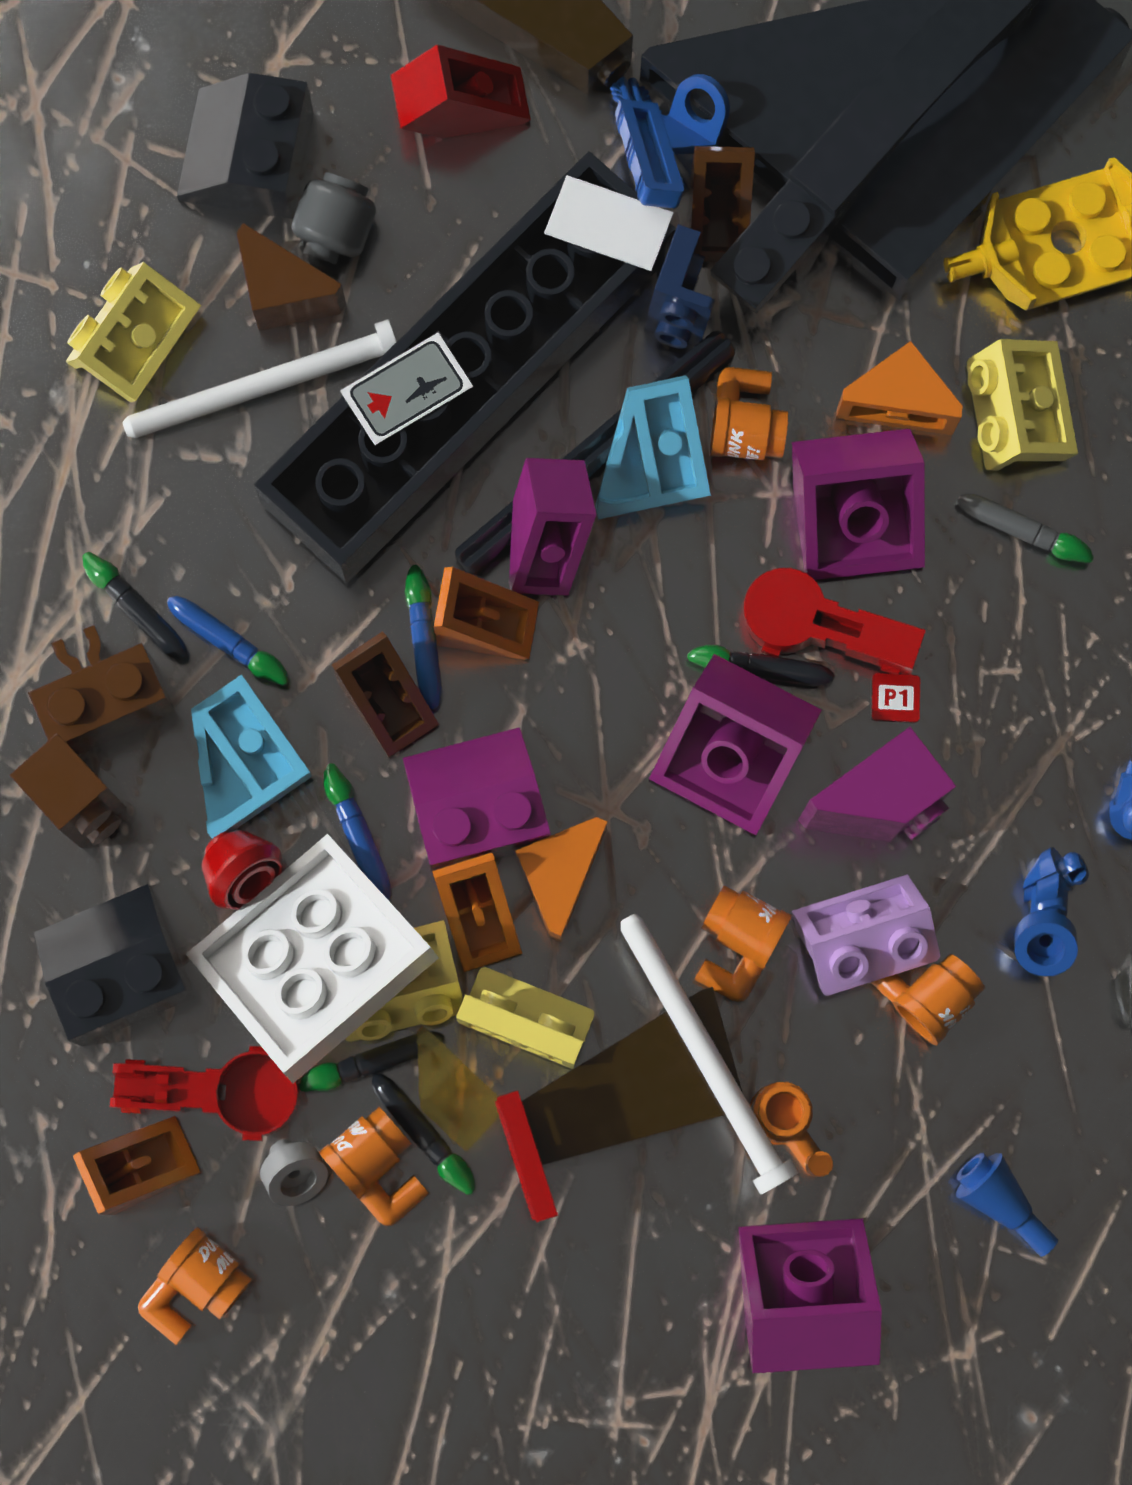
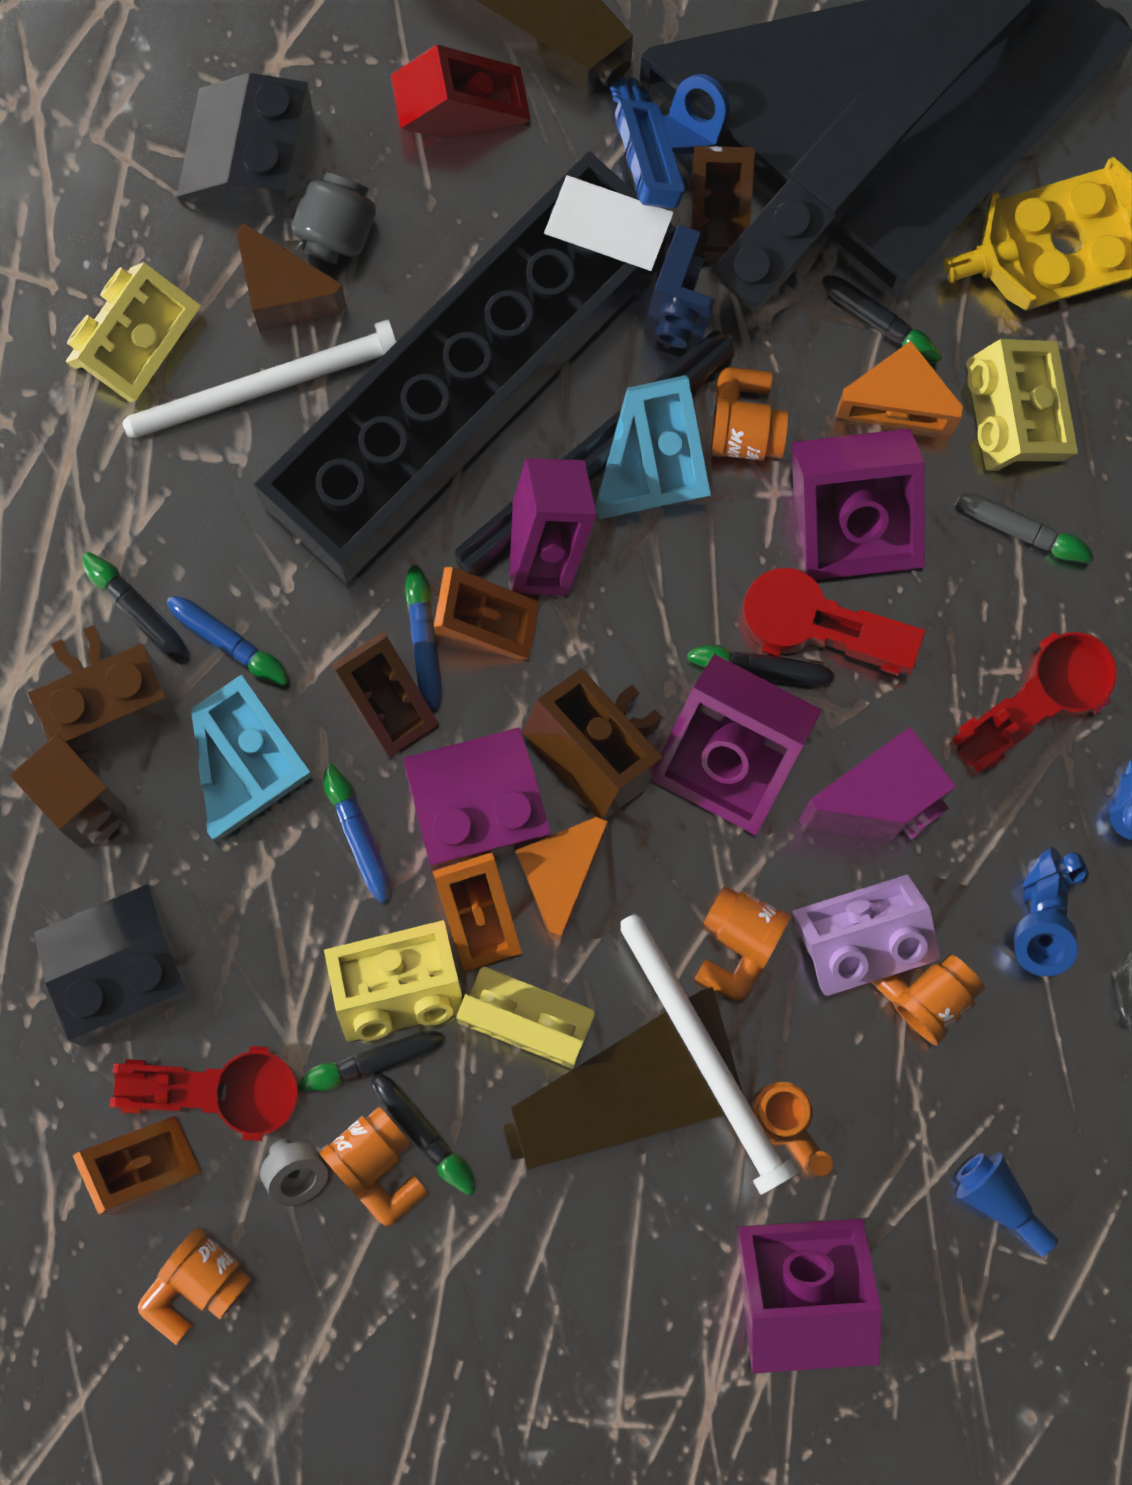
white plate [186,834,439,1083] -> none
red cone [201,830,282,910] -> none
sticker [340,333,473,445] -> none
clear yellow slope [417,1026,499,1152] -> none
red tile [494,1090,558,1223] -> none
red sticker [871,673,921,722] -> none
none -> reddish brown brick [522,668,663,820]
none -> black piece [822,275,942,363]
none -> red piece [948,632,1117,777]

